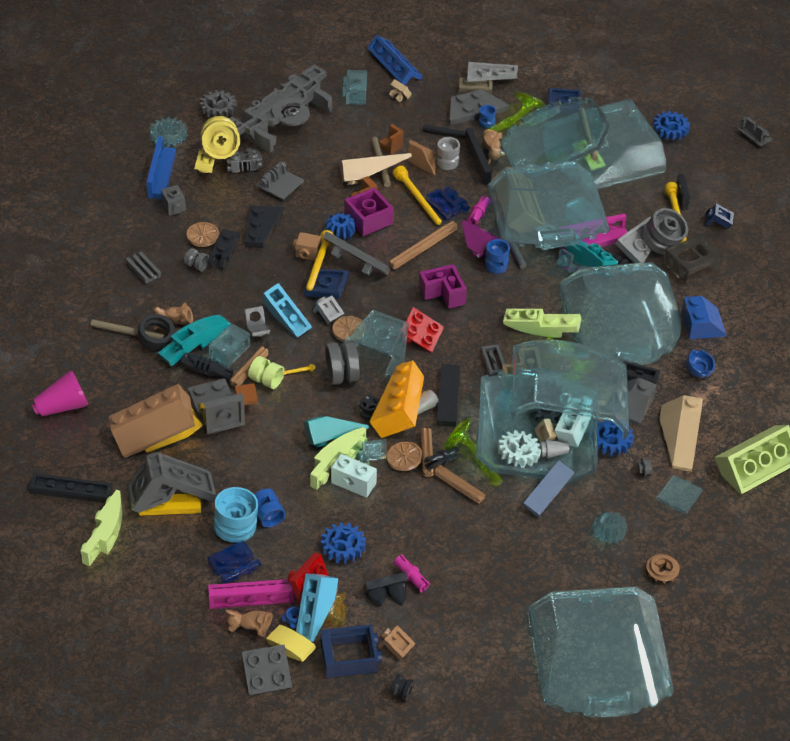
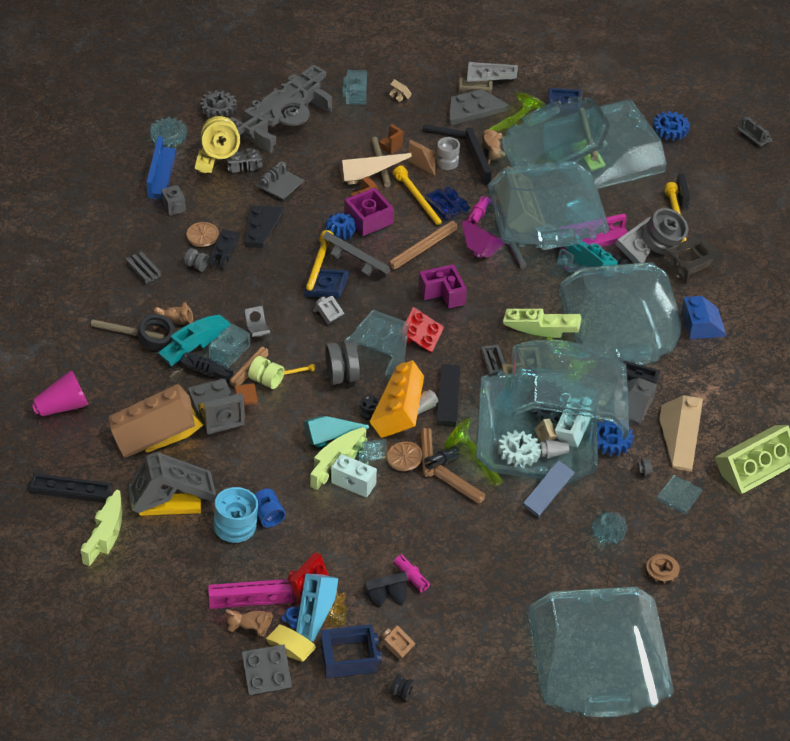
clear blue plate [207,540,261,584] -> none
medium azure slope [261,283,312,338] -> none
medium nougat brick [293,232,321,261] -> none
blue gear [321,522,366,564] -> none
medium nougat wheel [332,316,366,342] -> none
blue fence [367,35,422,85] -> none
blue wheel [478,105,496,129] -> none
blue wheel [485,239,510,274] -> none
blue hair [686,349,715,378] -> none
dark blue bracket [705,203,734,229] -> none

